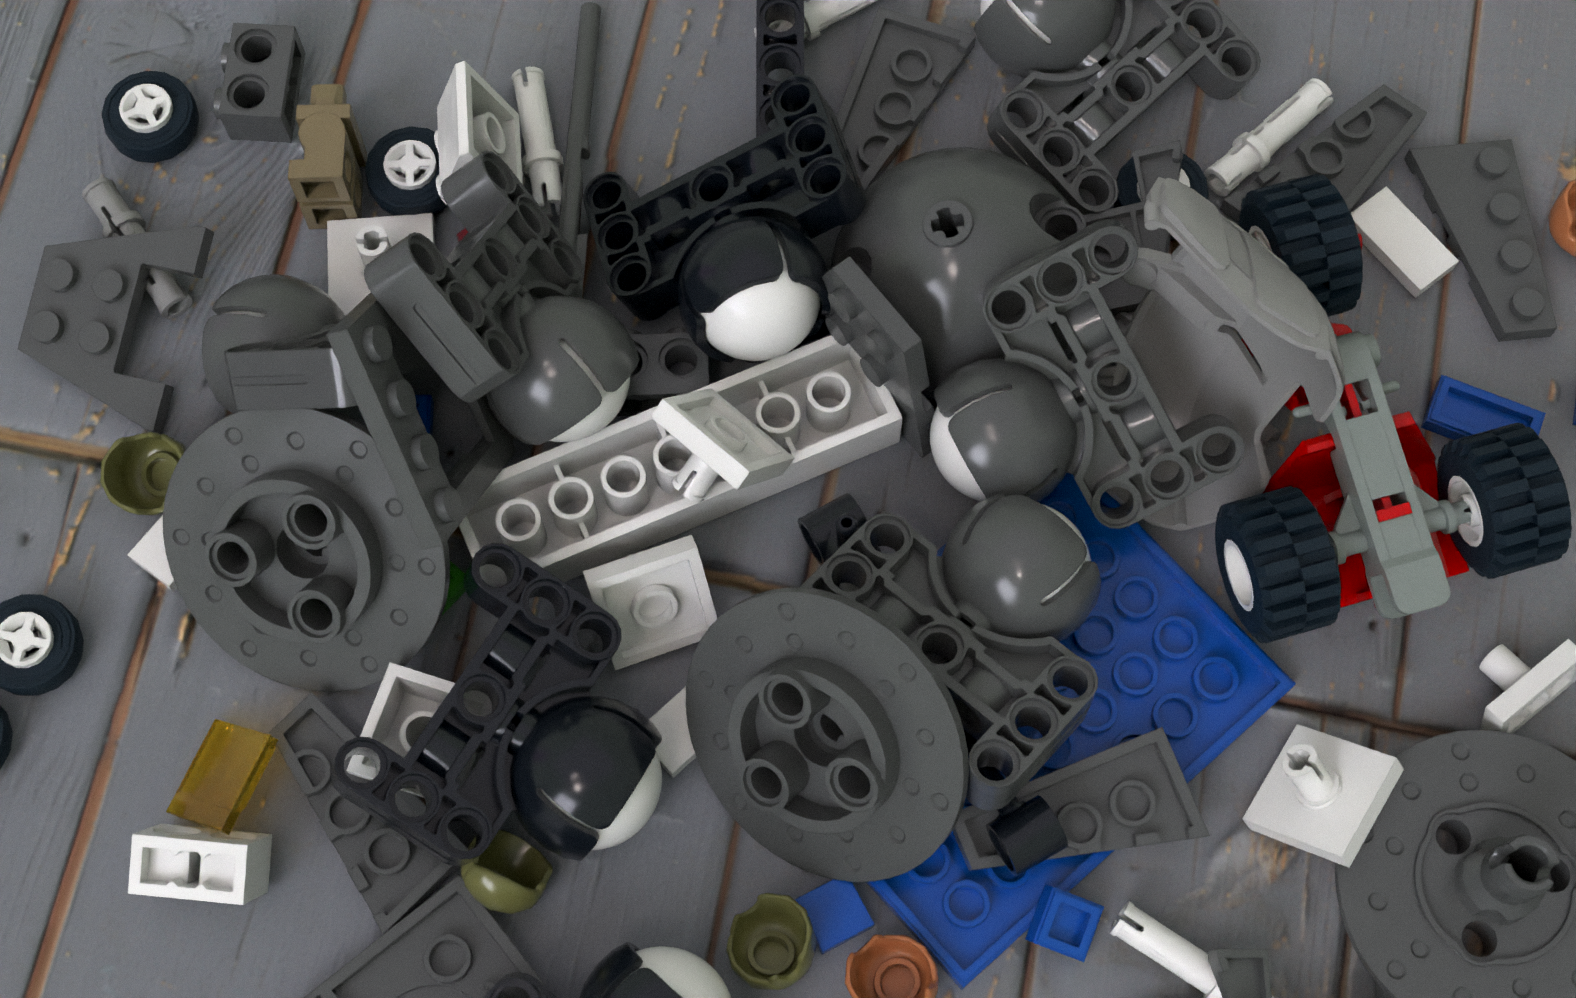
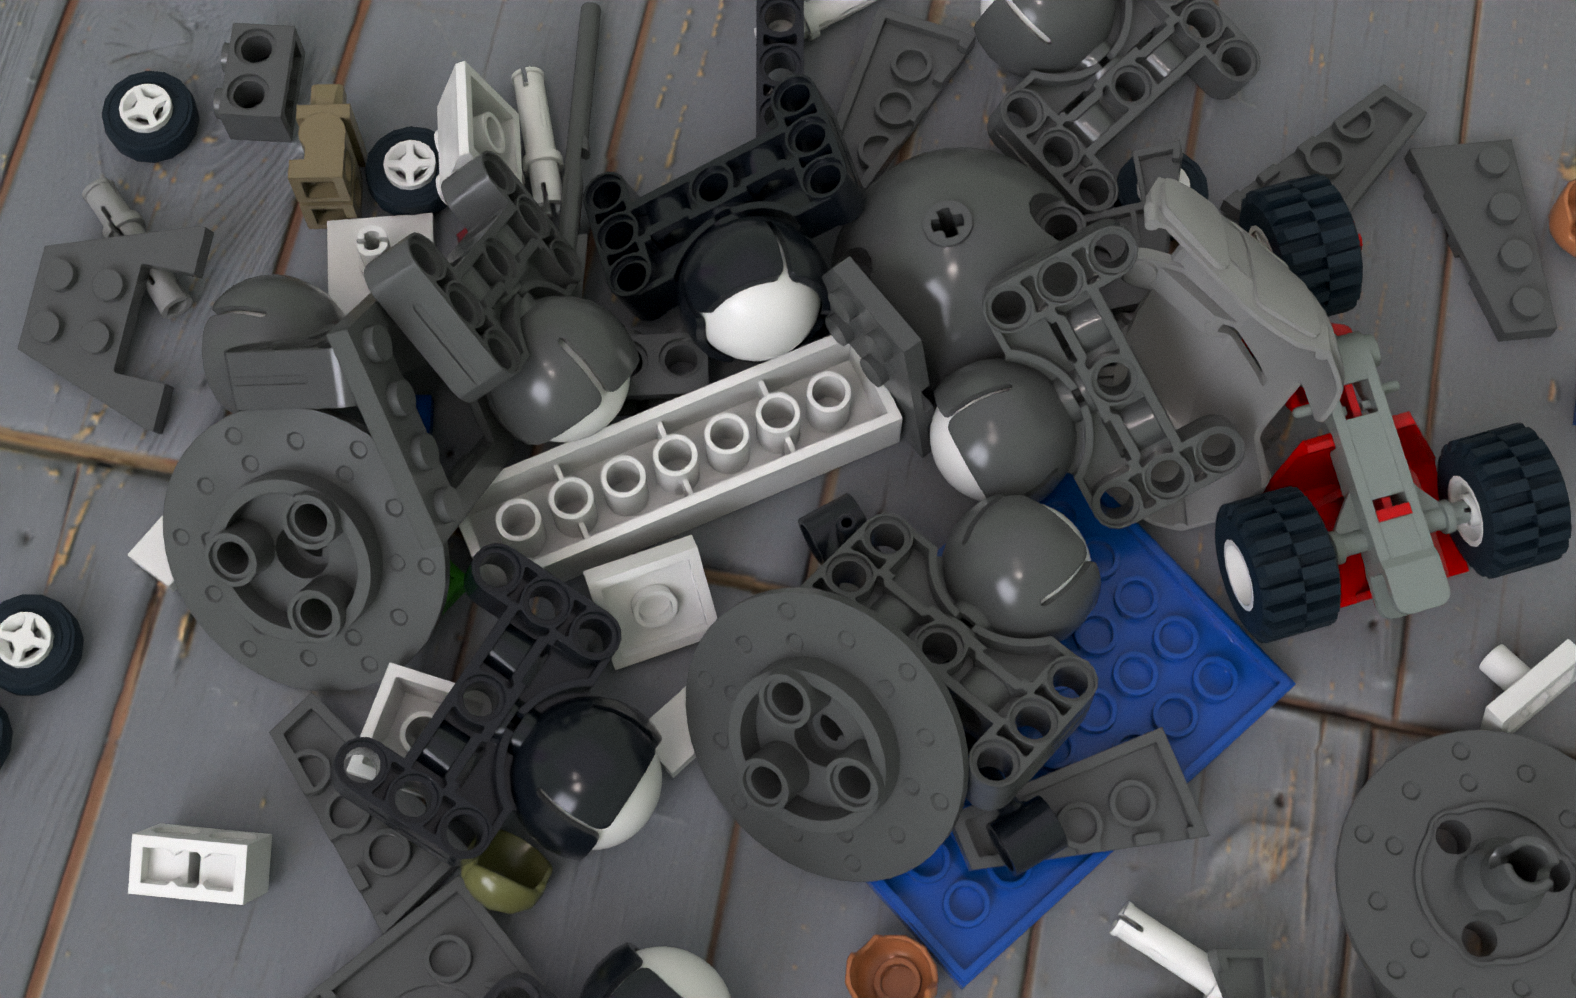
olive hair [100,432,186,515] -> none
clear yellow piece [166,719,278,835] -> none
white tile [650,388,794,502] -> none
olive hair [726,893,817,990] -> none
blue tile [795,879,874,955] -> none
blue tile [1025,884,1104,962] -> none
white pin [1204,78,1334,197] -> none
white tile [1242,724,1404,868] -> none
white tile [1351,186,1459,298] -> none
blue tile [1421,375,1546,440] -> none

